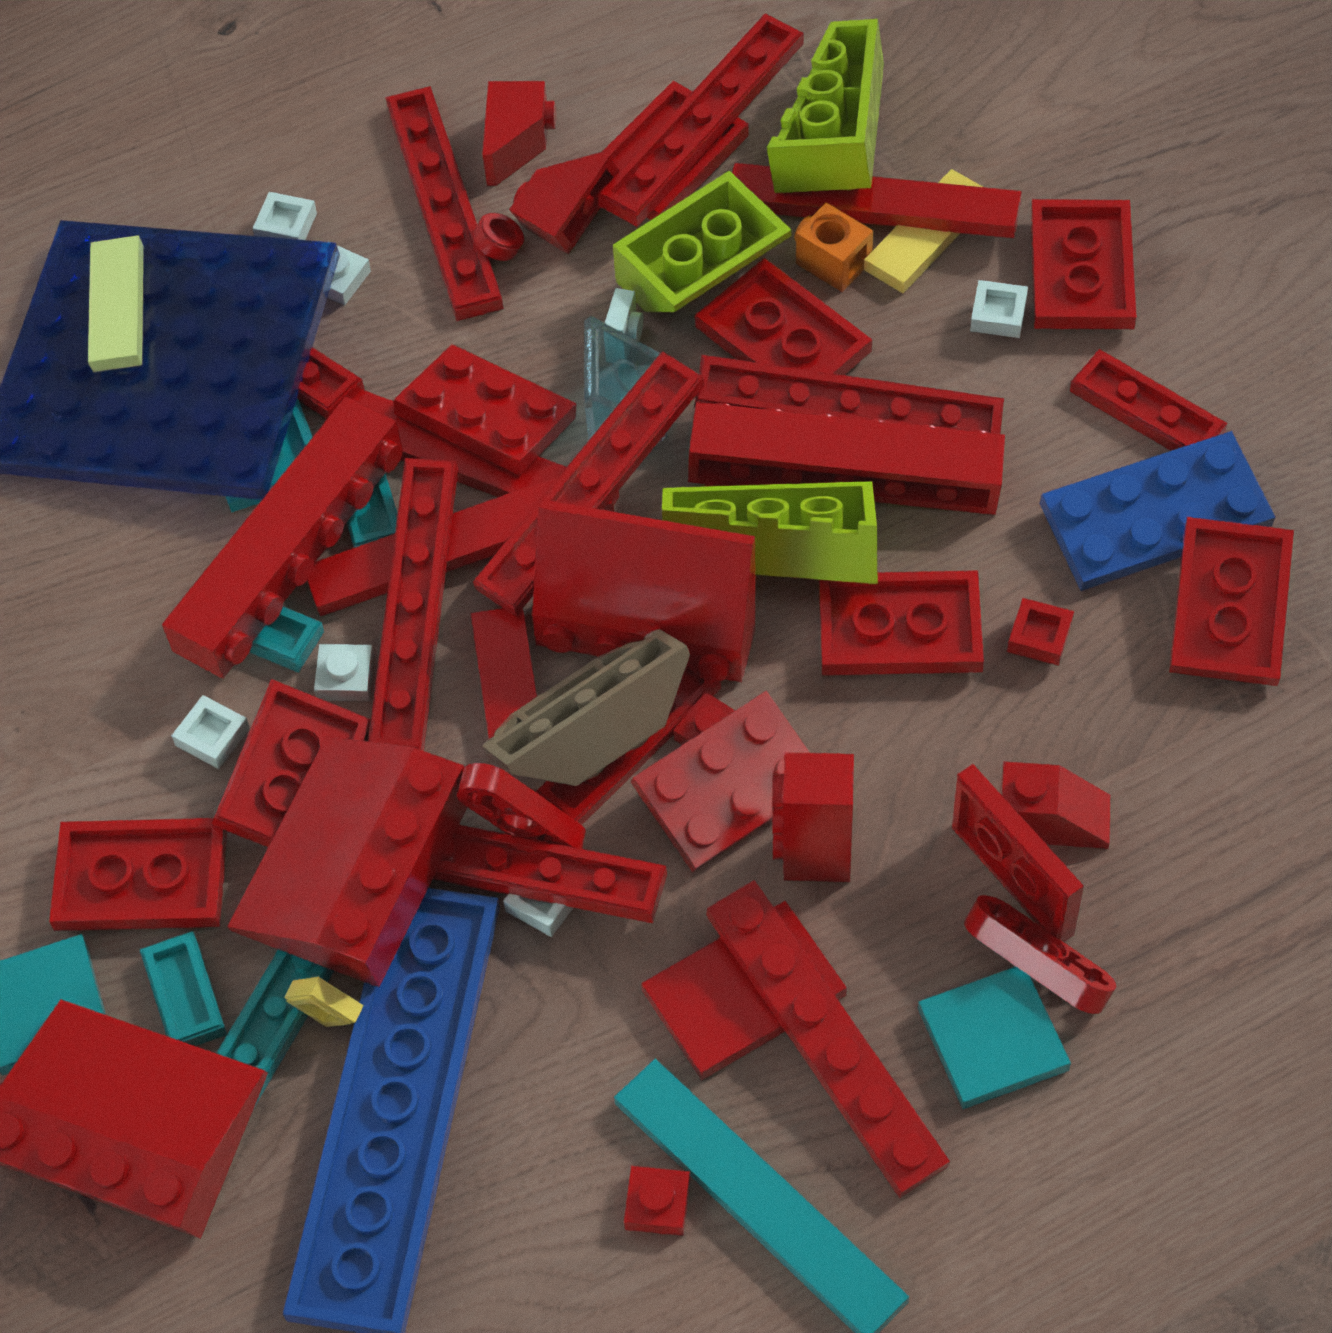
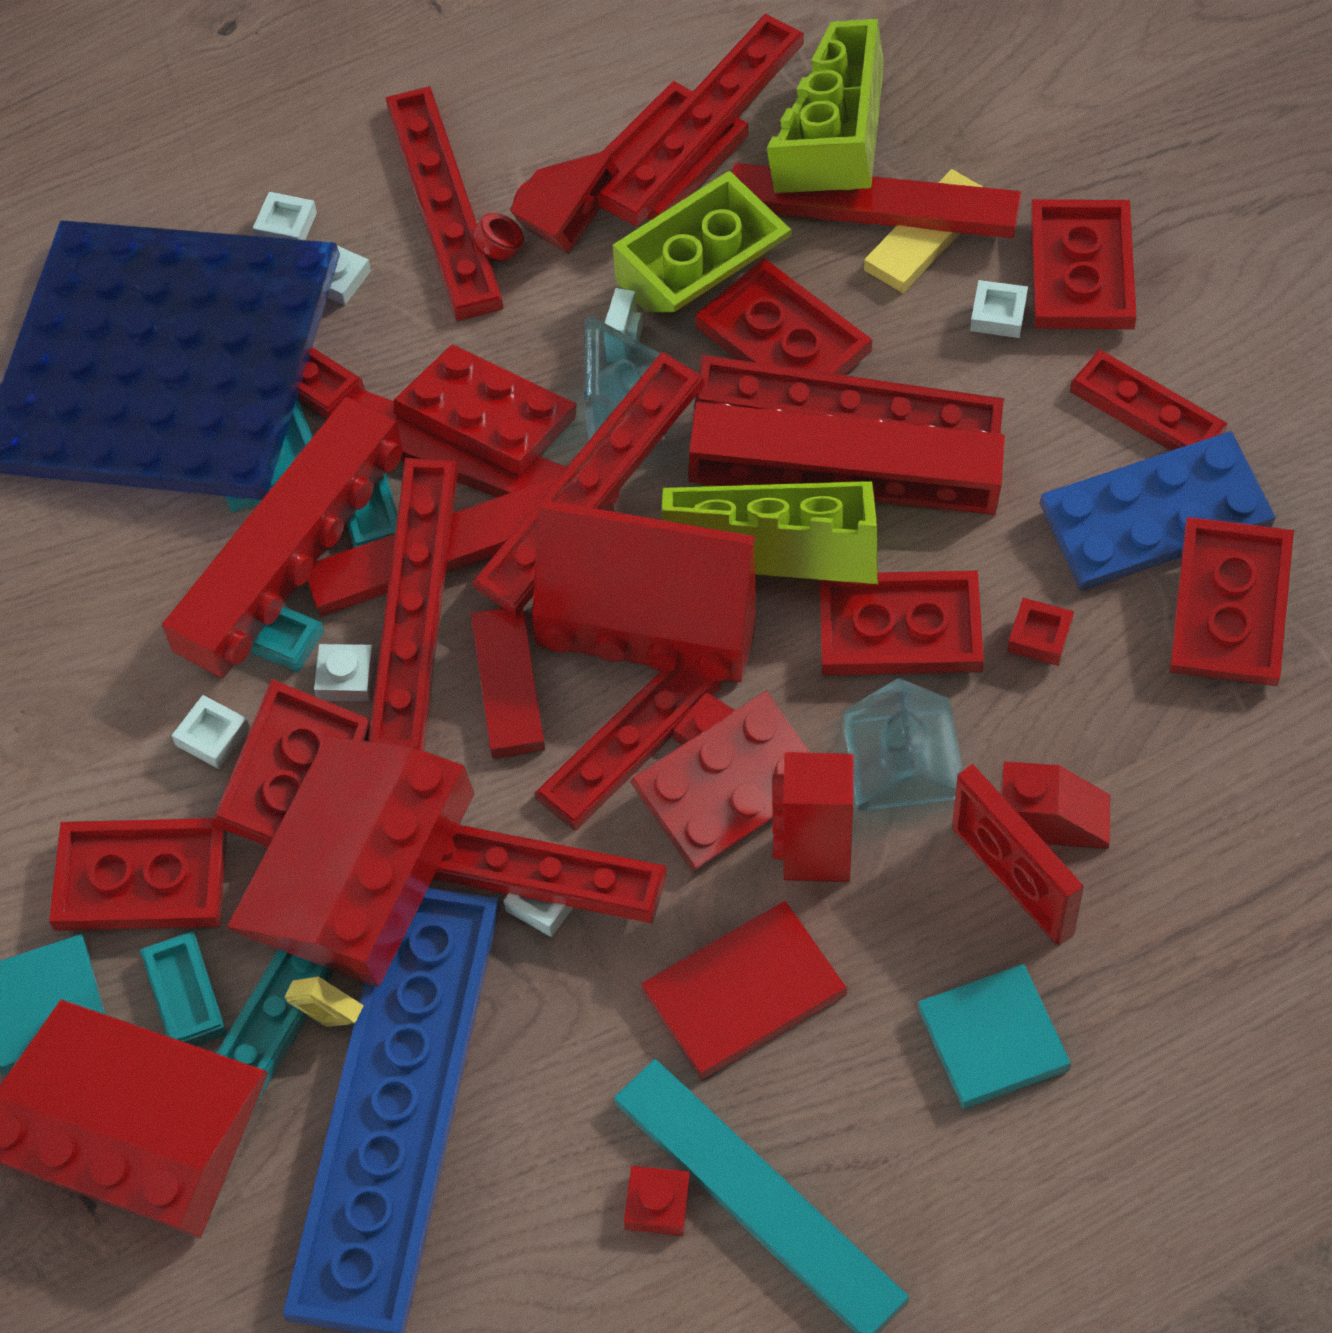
yellowish green tile [88,235,143,372] -> none
red beam [457,763,586,849] -> none
red slope [482,81,556,186] -> none
dark tan wedge [482,629,690,786] -> none
red plate [706,880,950,1198] -> none
orange brick [794,203,873,292] -> none
red beam [964,895,1116,1014] -> none
none -> clear light blue slope [843,678,963,811]

